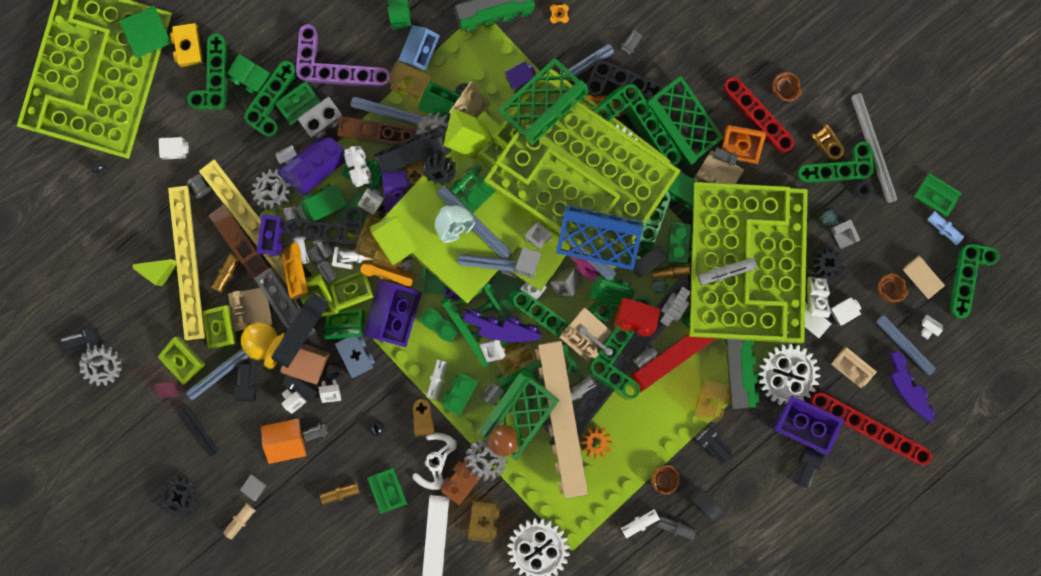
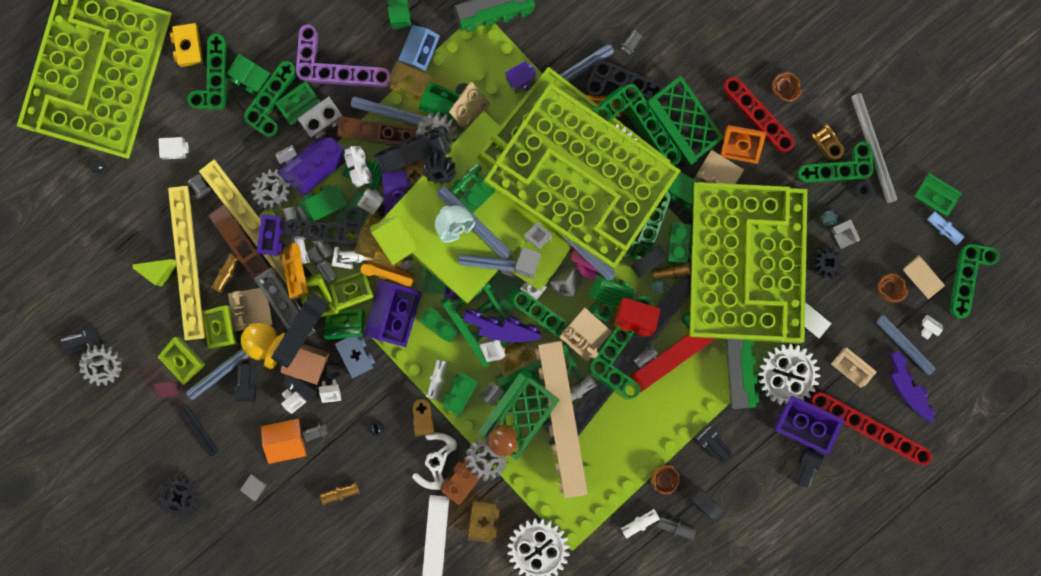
green slope [119,6,171,58] -> none
tan axle [223,503,256,539] -> none
green plate [367,468,407,514] -> none
lime slope [443,109,491,158] -> none
green fence [498,58,589,146] -> none
light orange plate [550,4,569,23] -> none
blue fence [556,205,644,270] -> none
light grey hinge [579,327,613,355] -> none
orange gear [580,426,613,459] -> none
light grey gear [660,287,690,327] -> none
clear yellow brick [693,379,730,423] -> none
light grey pin [697,257,757,286] -> none
dark grey pin [713,147,738,166] -> none
white slope [807,277,831,318] -> none
white brick [830,297,861,326] -> none

